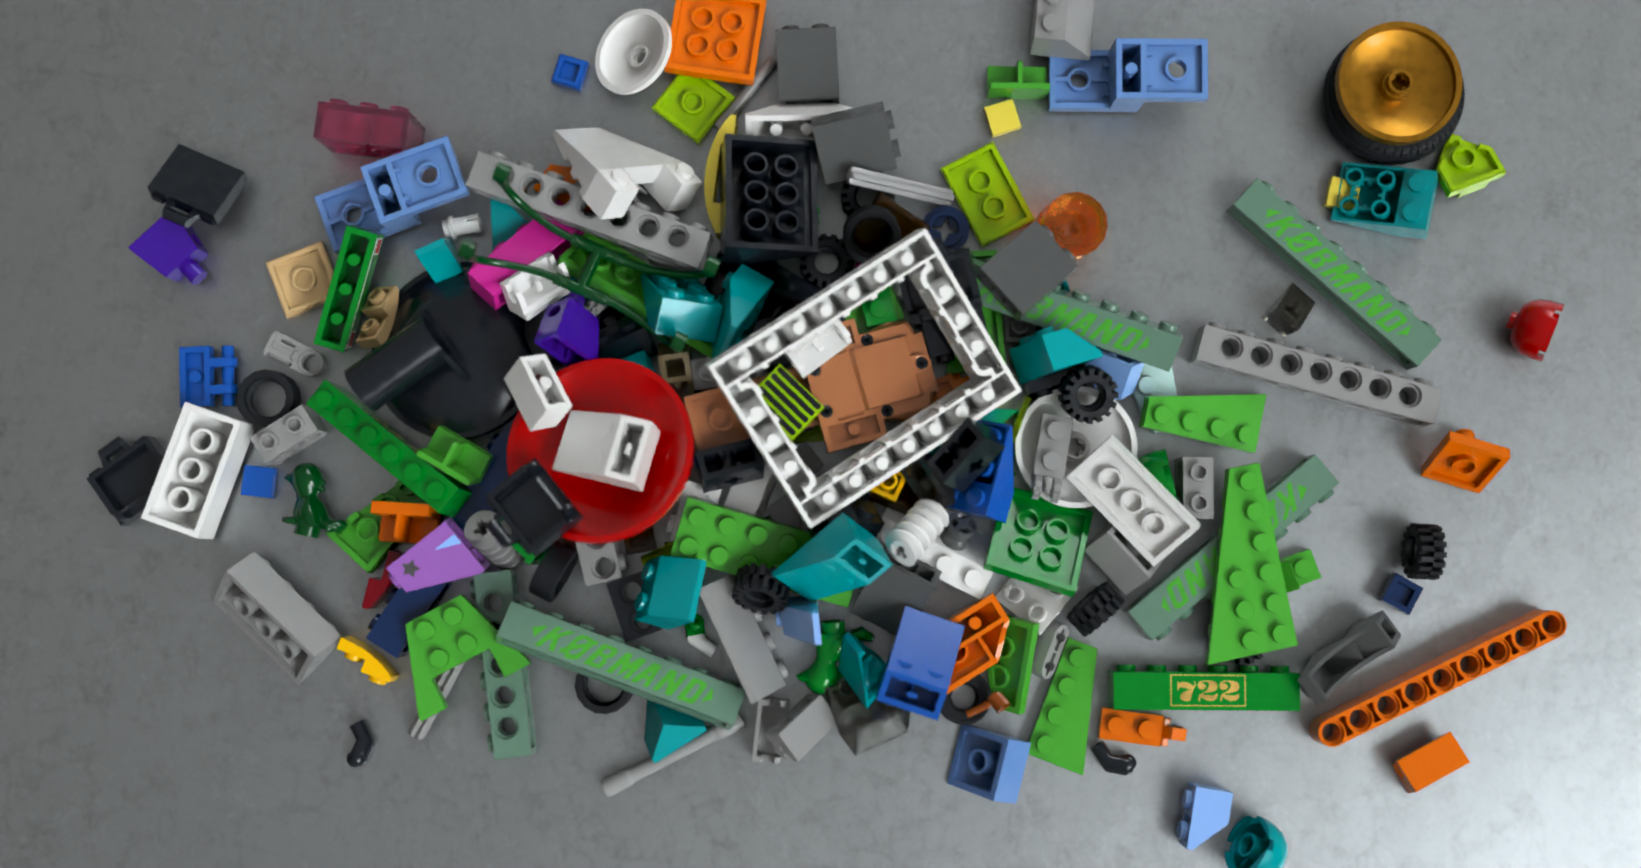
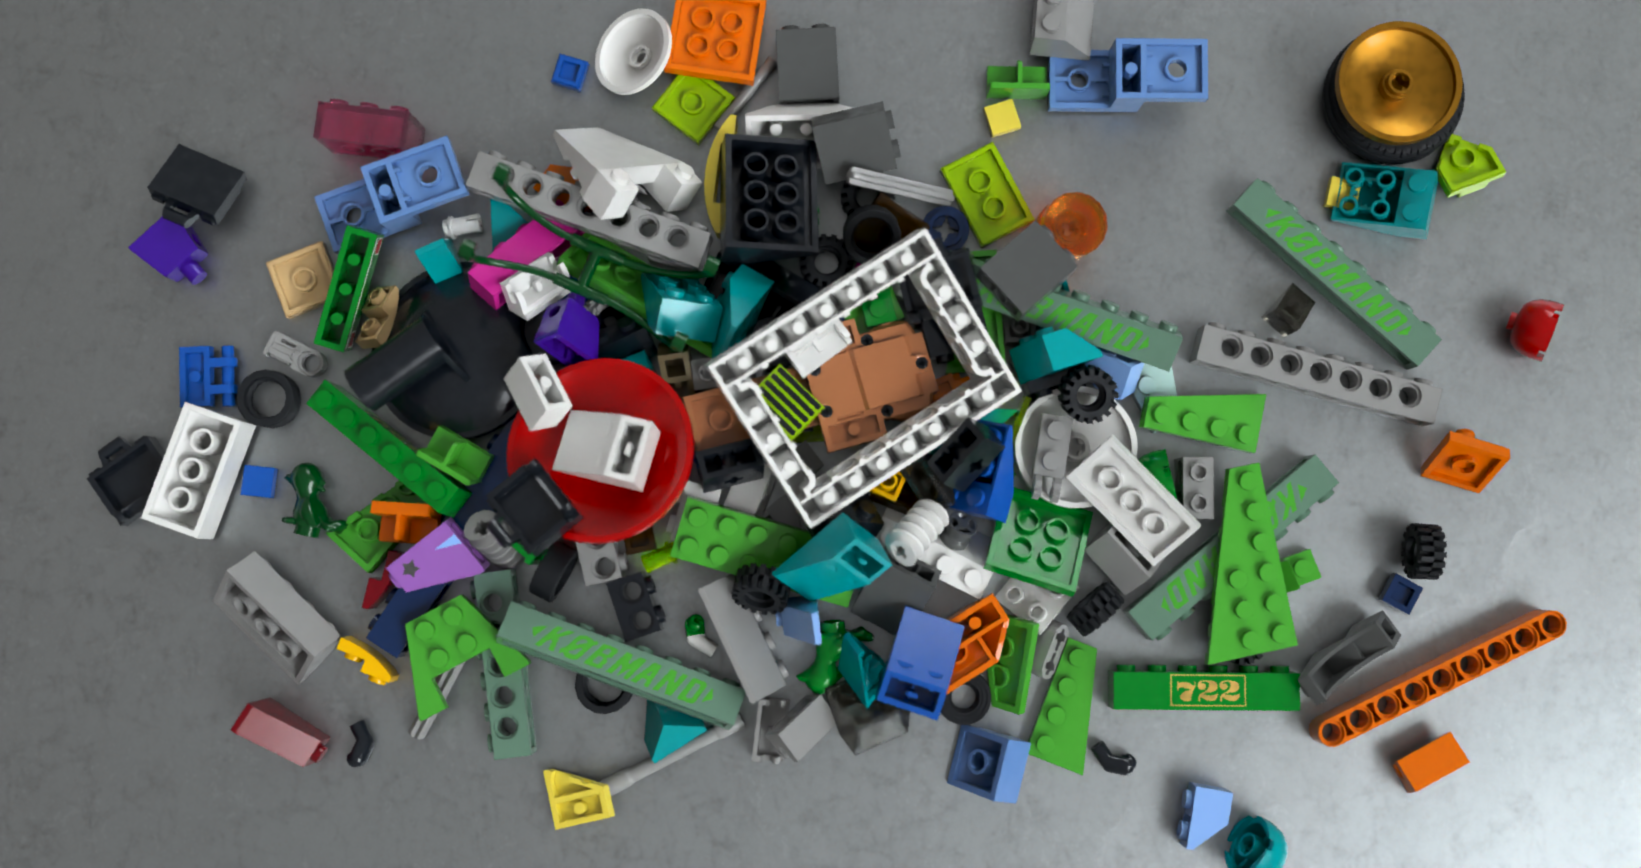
light grey brick [250,404,329,465] -> none
teal slope [634,556,707,630] -> none
dark orange hand [965,692,1010,718] -> none
orange hinge [1097,707,1187,747] -> none
none -> slope [230,697,331,767]
none -> light yellow wing [543,768,615,830]

